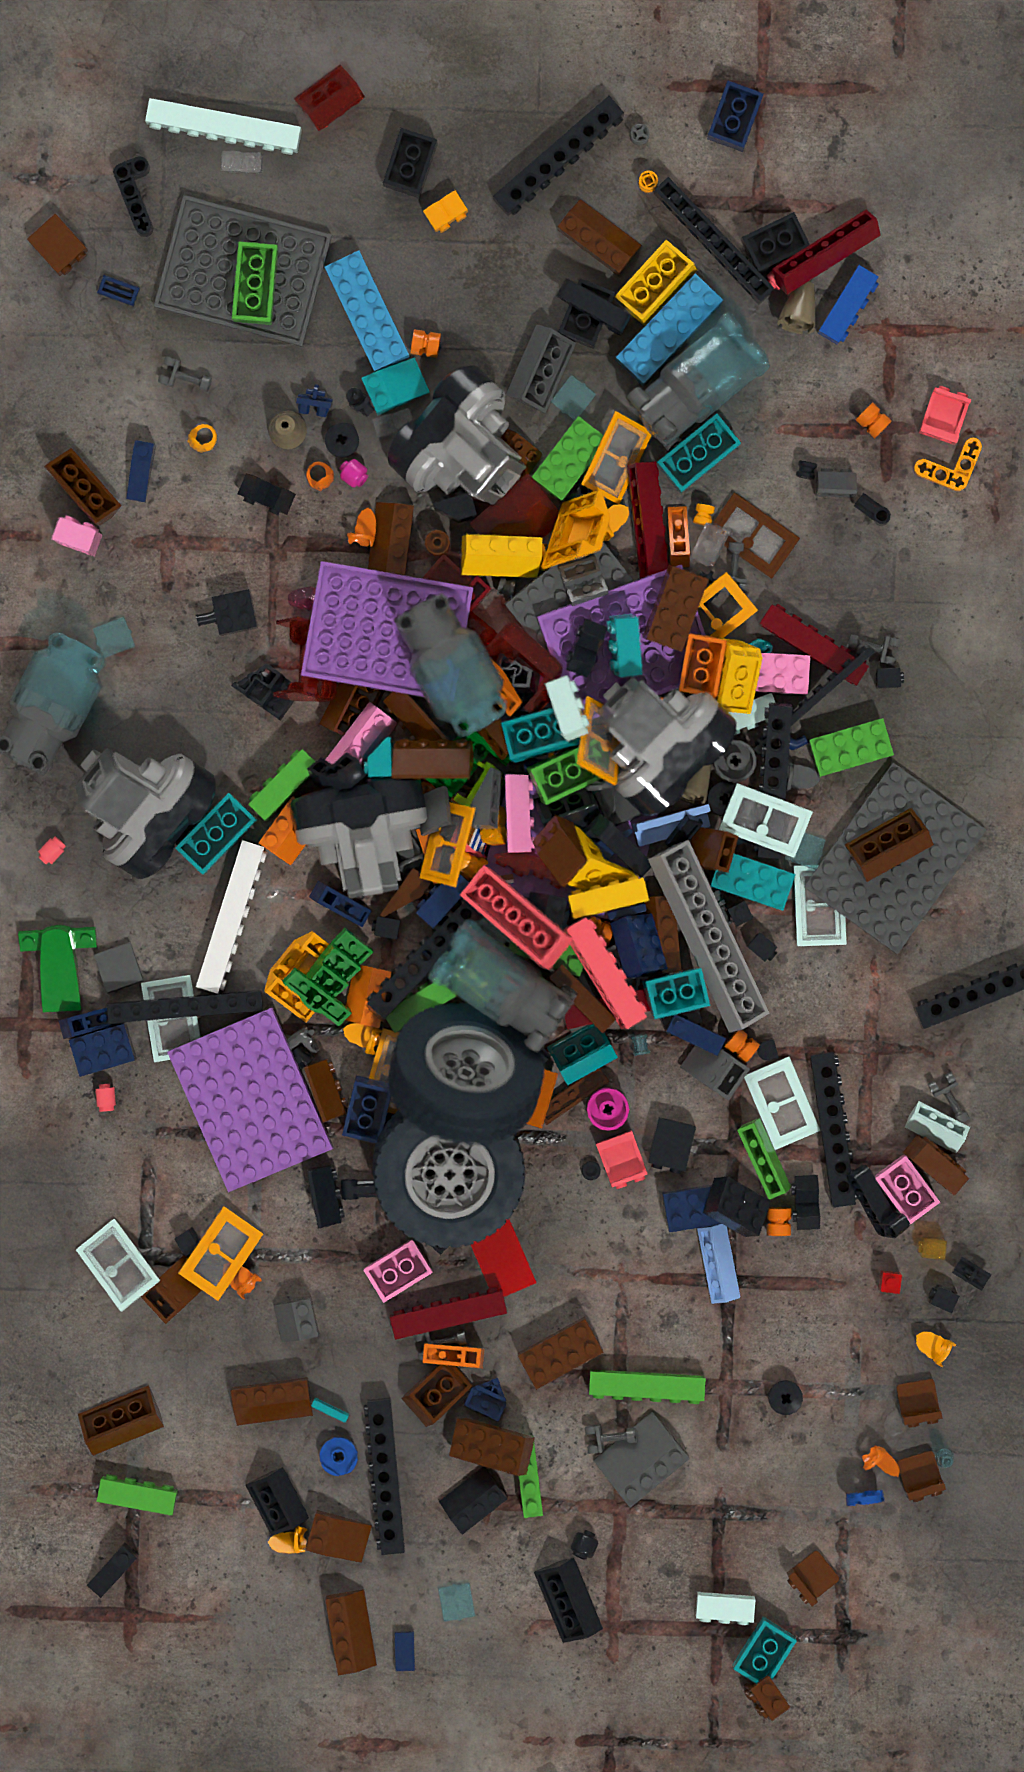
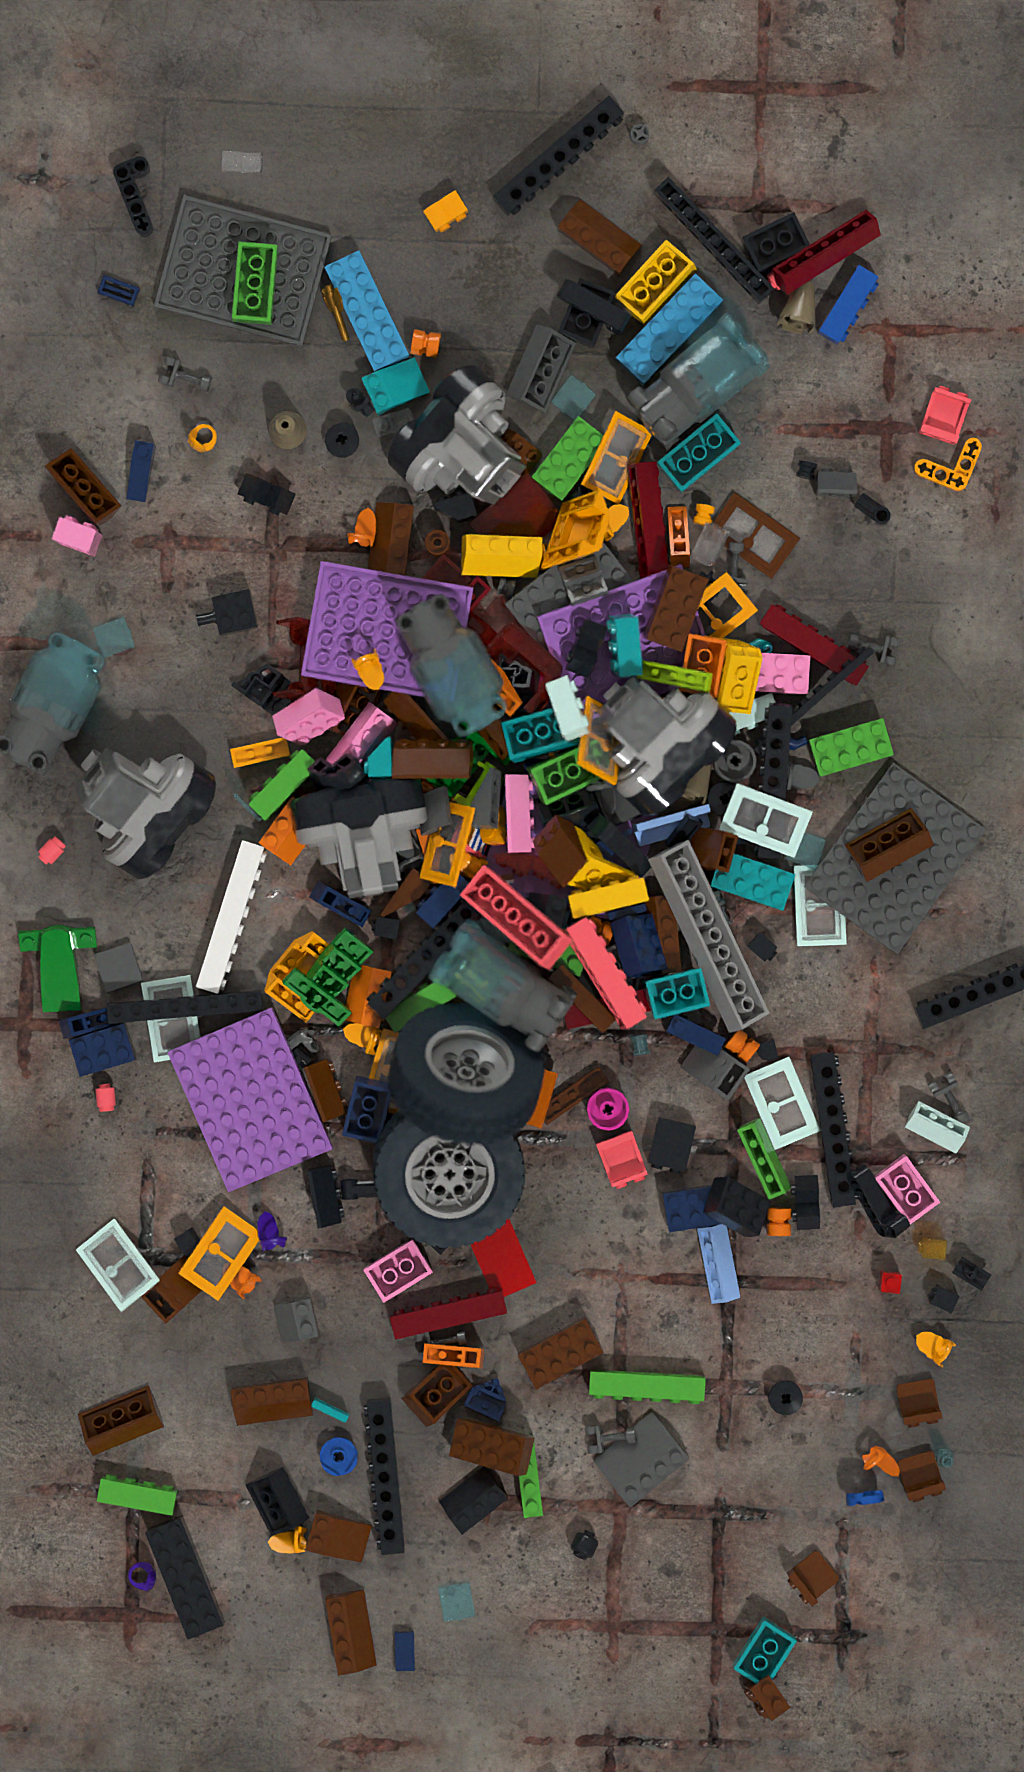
reddish brown brick [27,213,88,276] -> none
black slope [86,1542,139,1598] -> none
light aqua brick [145,98,302,155] -> none
teal brick [175,793,258,875] -> none
clear pink rock [287,586,316,611] -> none
clear red slope [294,65,365,131] -> none
dark blue hips [296,384,333,417] -> none
orange piece [306,462,334,491] -> none
dark pink head [339,459,369,488] -> none
black brick [383,128,438,198] -> none
black slope [534,1558,603,1643] -> none
teal slope [547,1024,618,1085] -> none
black tile [581,1161,601,1180] -> none
light orange wheel [638,171,658,193] -> none
light aqua brick [695,1592,755,1625] -> none
dark blue brick [707,81,764,152] -> none
black brick [727,901,754,927] -> none
orange wheel [856,402,892,439] -> none
black brick [875,668,904,689] -> none
reddish brown brick [902,1135,969,1196] -> none
none -> dark purple piece [128,1562,156,1591]
none -> black brick [145,1515,225,1640]
none -> light orange plate [230,737,291,768]
none -> clear light blue piece [233,793,262,821]
none -> dark purple piece [257,1211,287,1251]
none -> bright pink brick [272,688,345,746]
none -> pearl gold piece [321,284,350,341]
none -> light orange piece [351,649,384,690]
none -> lime tile [636,659,713,693]

